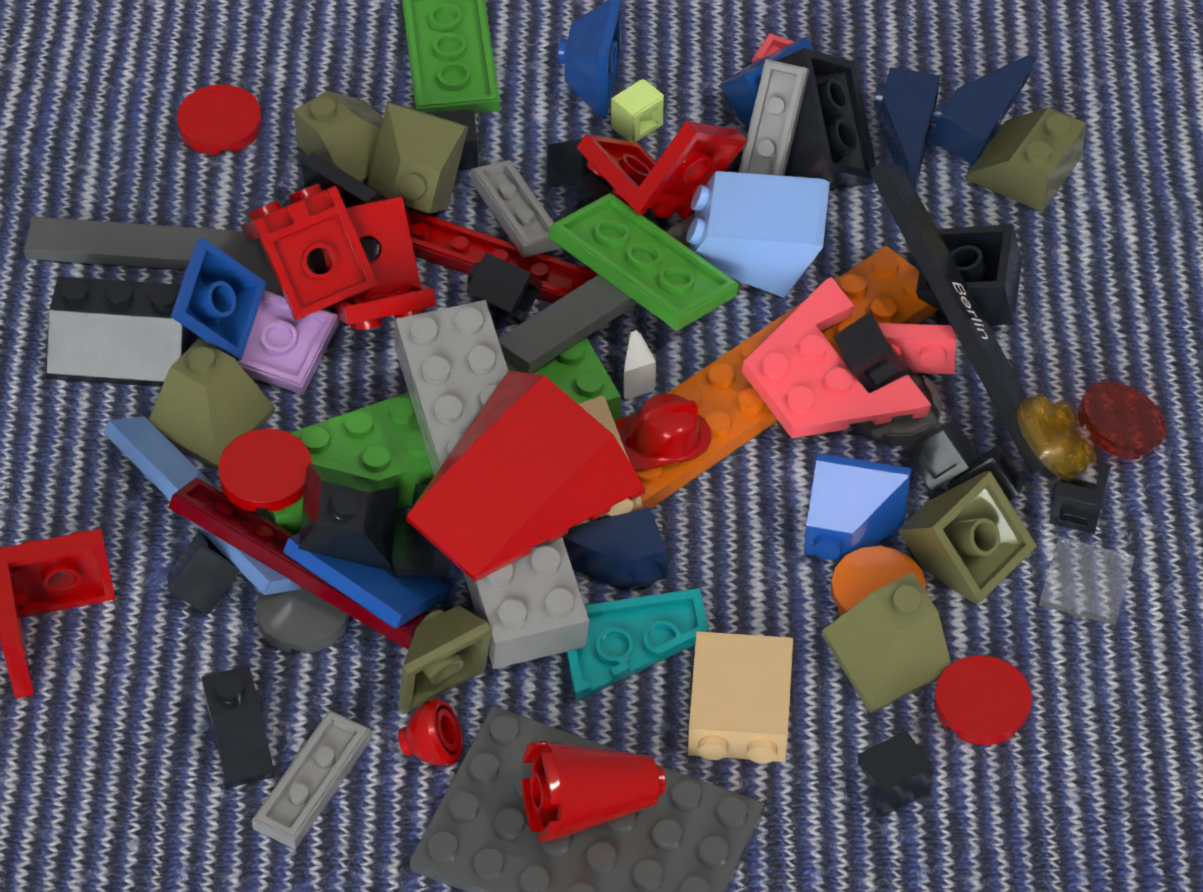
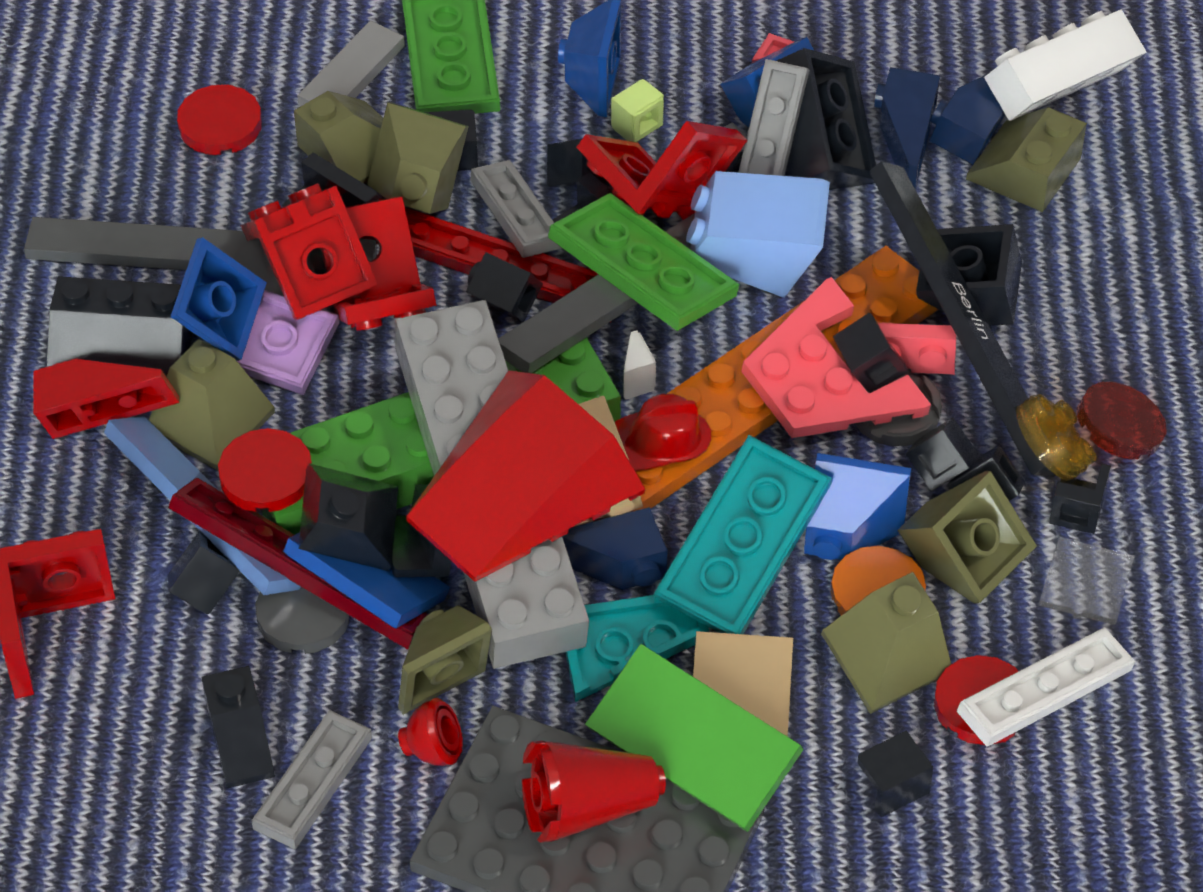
none -> red slope [33,359,179,439]
none -> light grey tile [297,20,405,106]
none -> bright green tile [585,644,804,832]
none -> teal tile [654,435,832,634]
none -> white tile [956,627,1136,747]
none -> white brick [984,9,1146,121]

